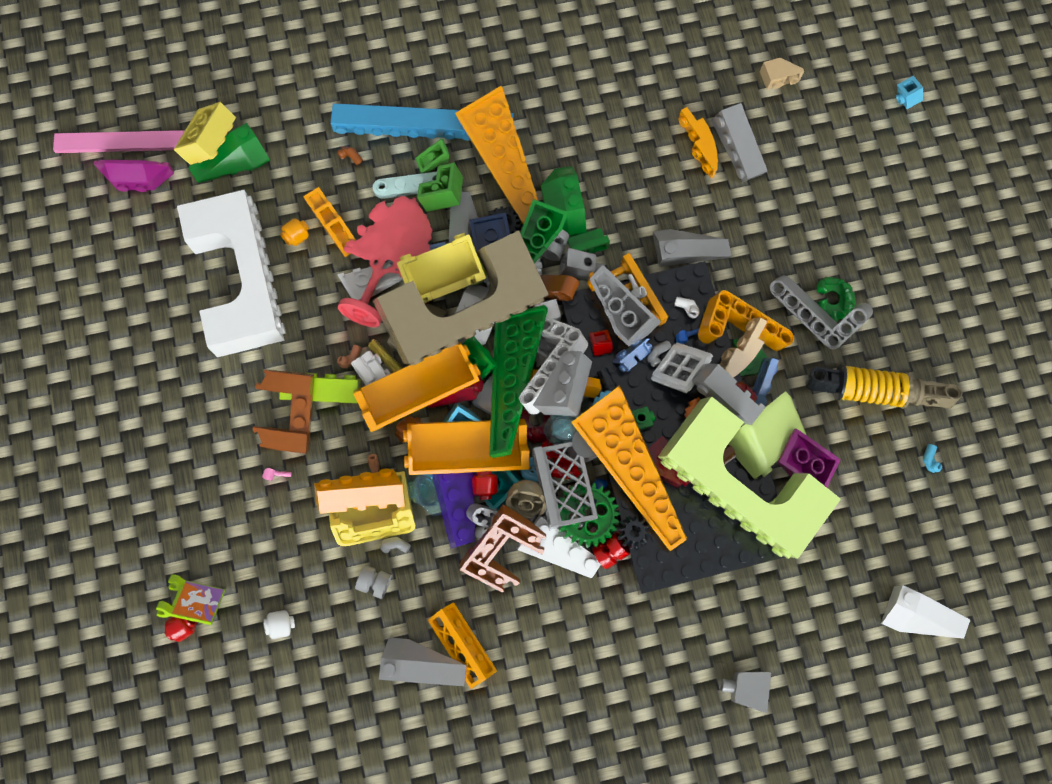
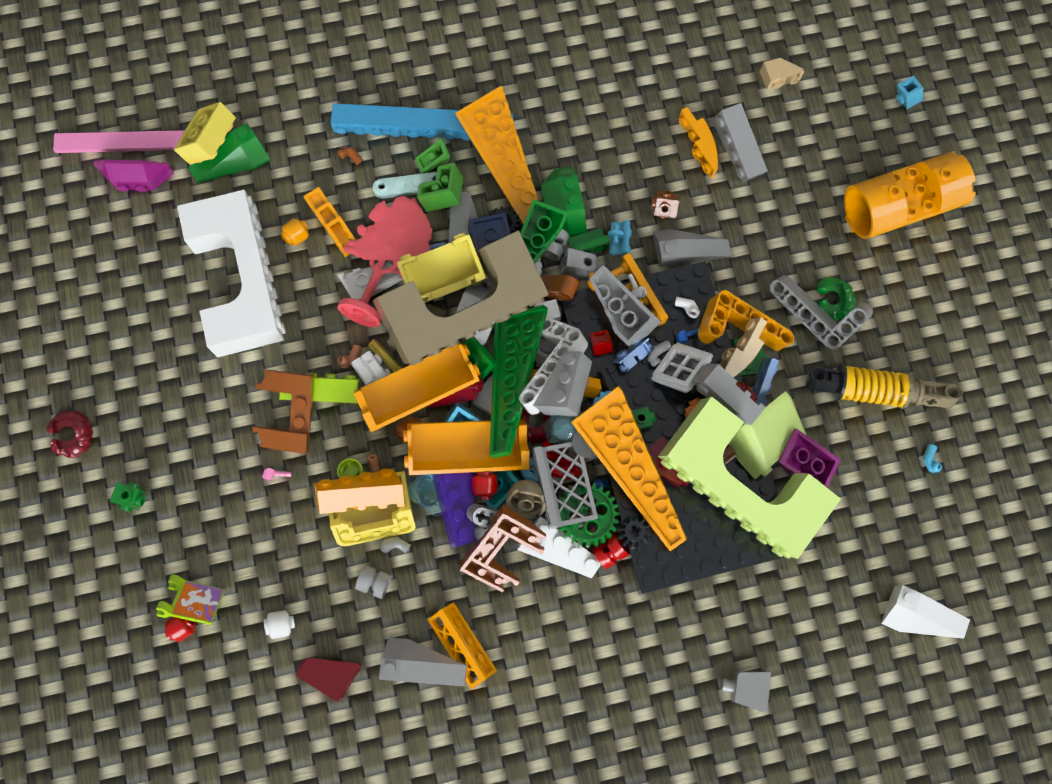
none -> dark red piece [46,411,94,458]
none -> green brick [110,482,146,512]
none -> dark red slope [296,657,363,702]
none -> lime wheel [337,458,366,478]
none -> medium azure hips [608,220,632,256]
none -> brick [651,190,679,219]
none -> light orange cylinder [844,151,975,239]

